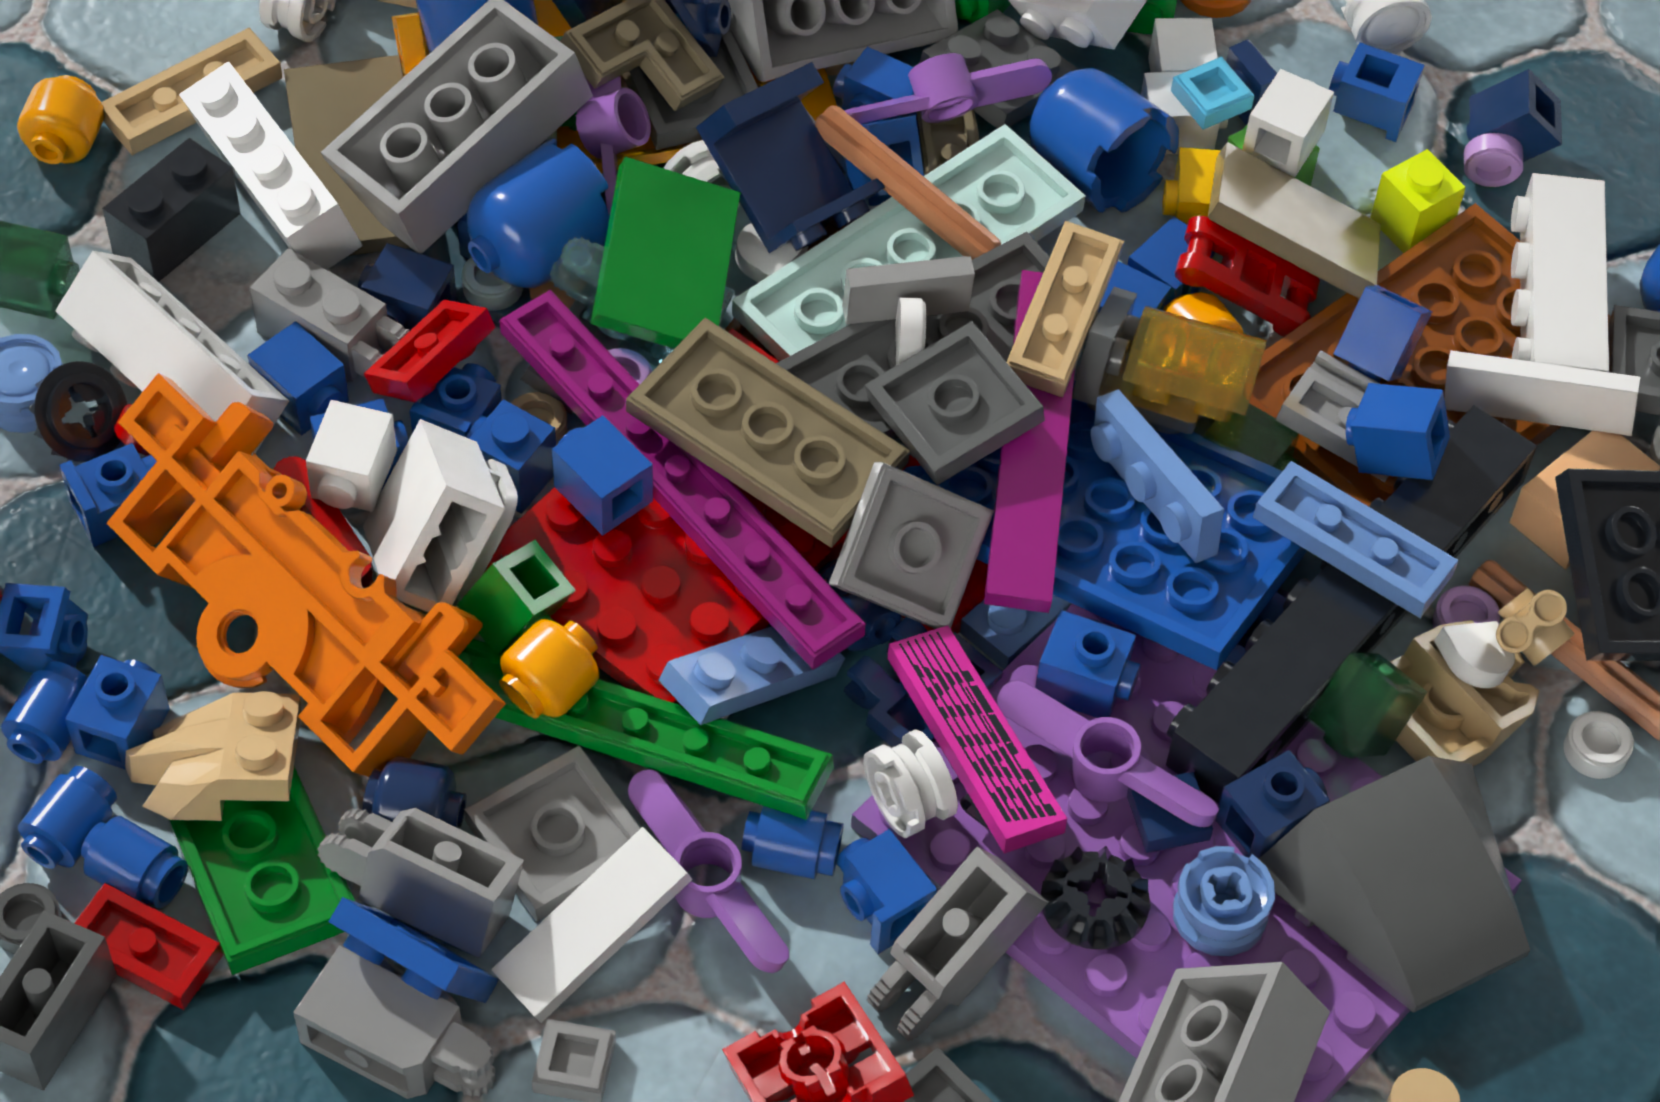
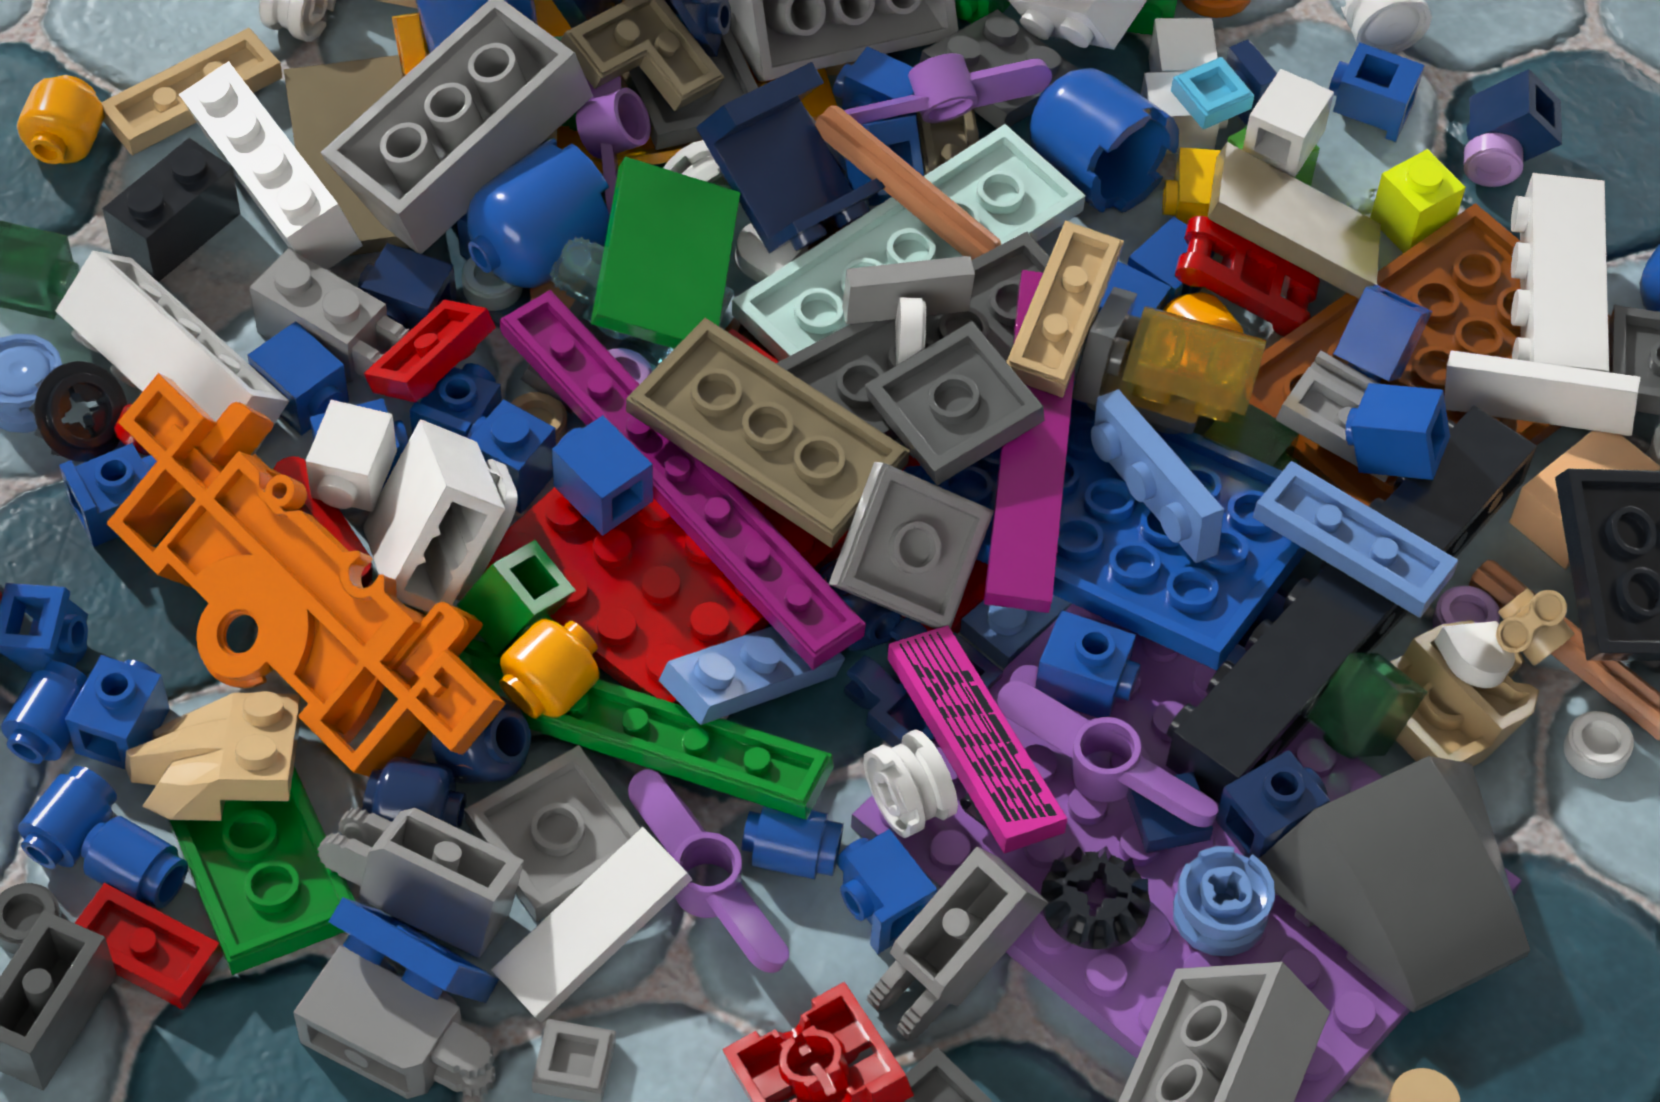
none -> dark blue head [432,696,531,784]

